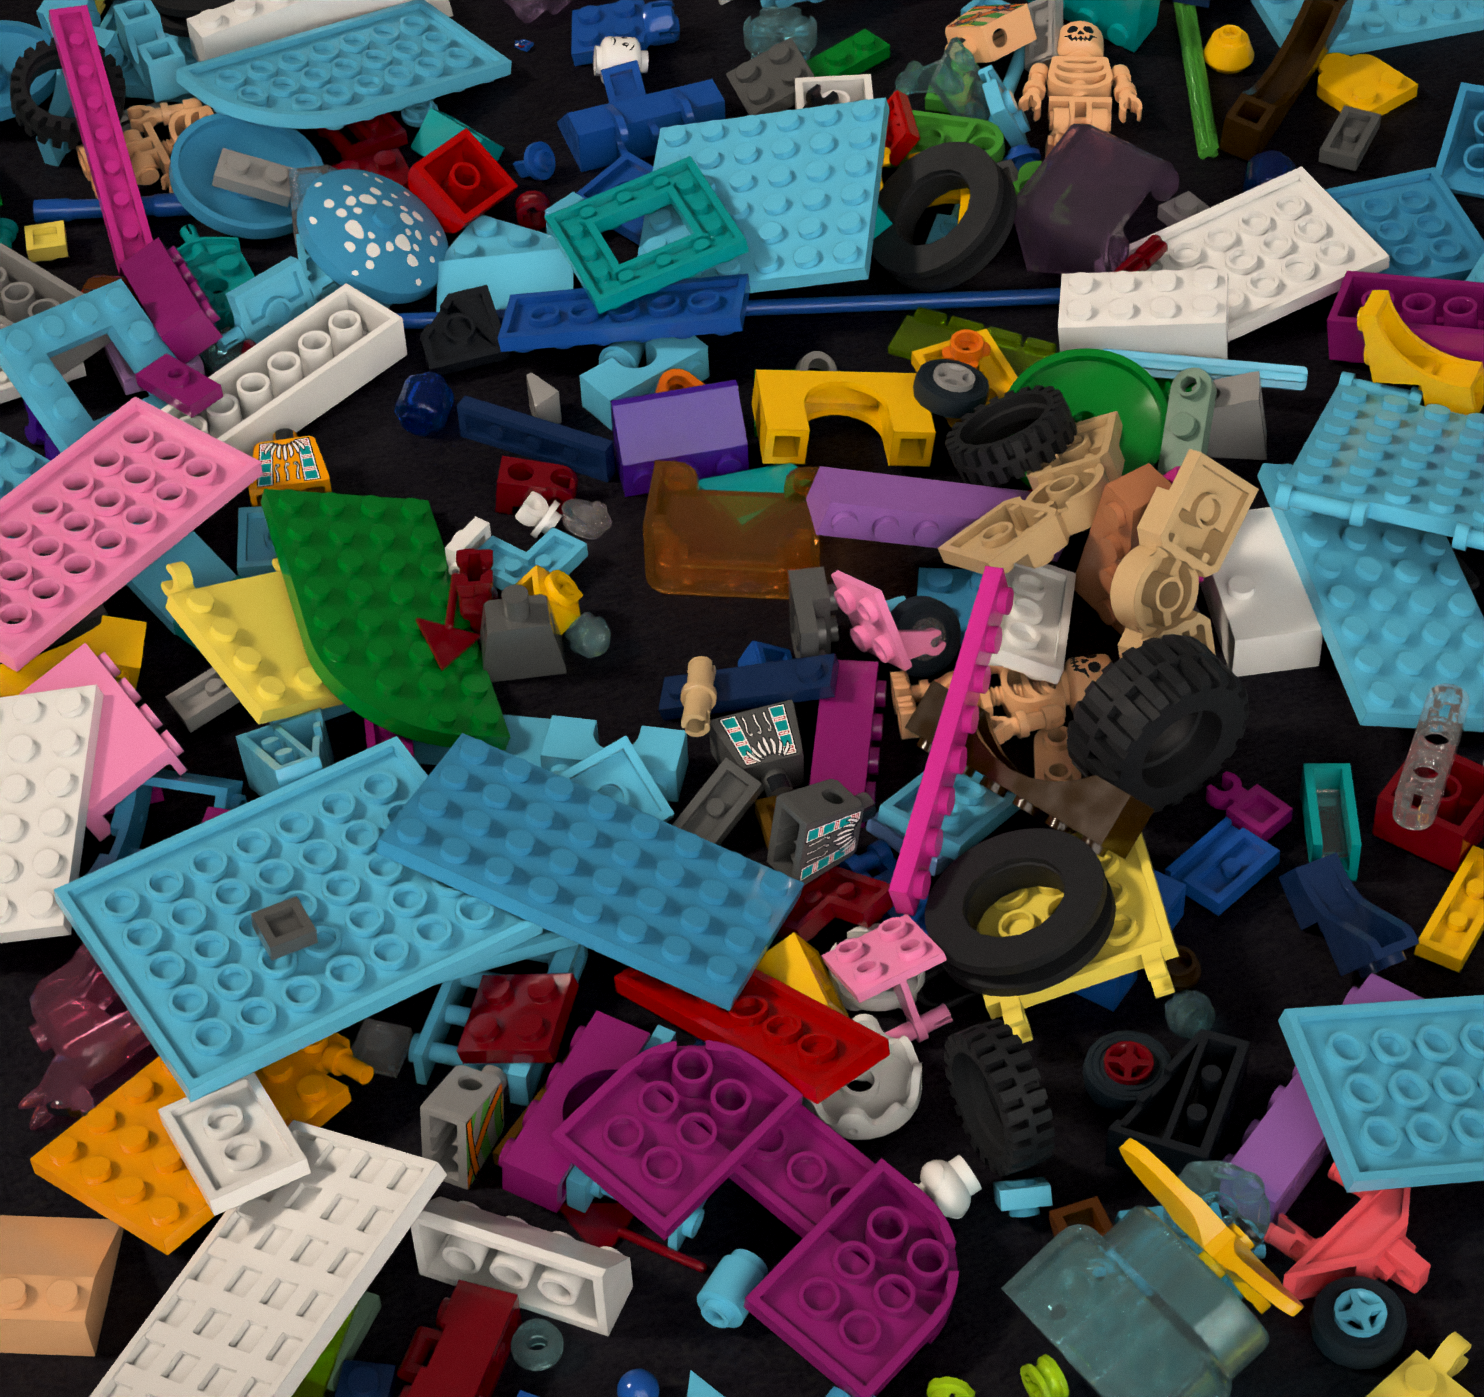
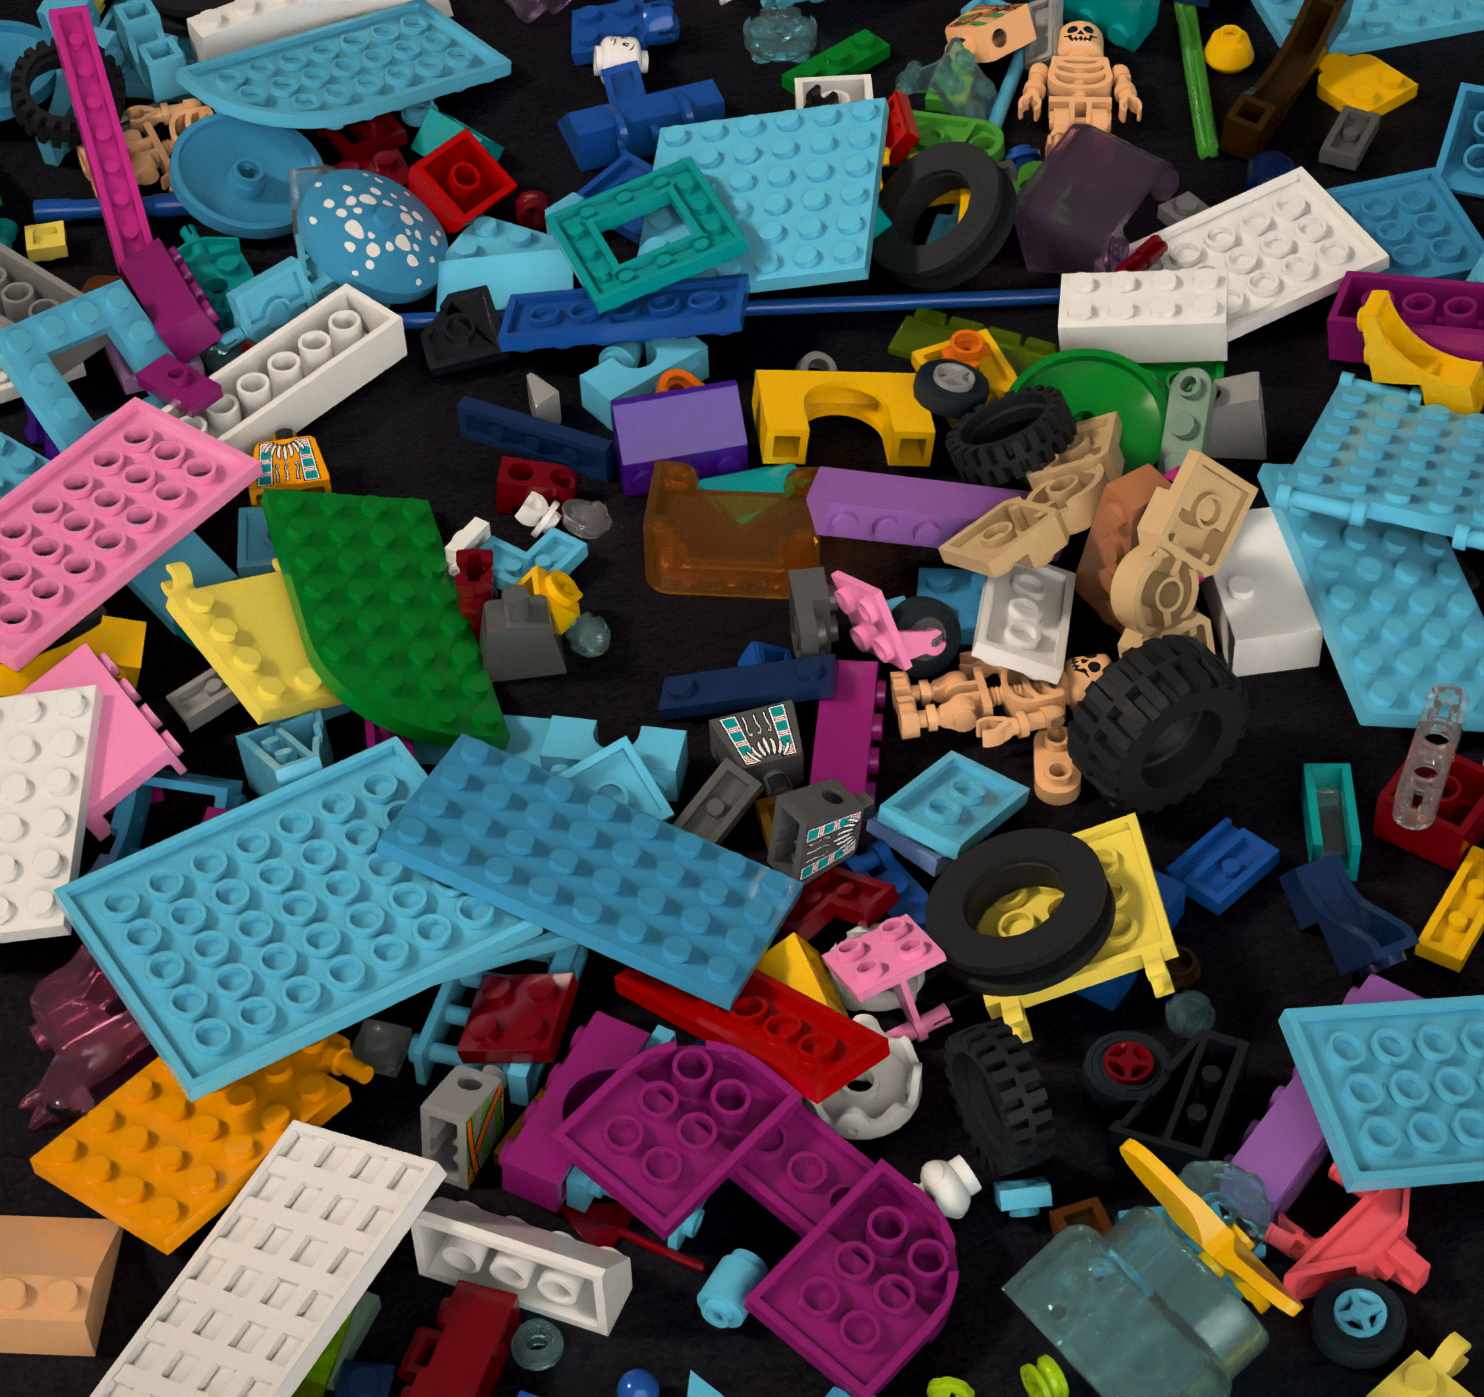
white plate [158,1072,311,1216] -> none
light grey plate [212,148,298,207] -> none
dark grey plate [251,896,318,960] -> none
clear blue head [394,372,454,436] -> none
dark red piece [416,573,481,671] -> none
blue plate [513,141,555,181] -> none
blue piece [515,39,534,52] -> none
tan pin [680,656,717,737] -> none
dark grey plate [726,37,815,115] -> none
dark pink plate [888,566,1014,916] -> none
dark brown arch [905,680,1155,859] -> none
medium azure plate [978,65,1031,148] -> none
medium azure axle [1102,348,1308,391] -> none
magenta plate [1206,771,1293,841] -> none

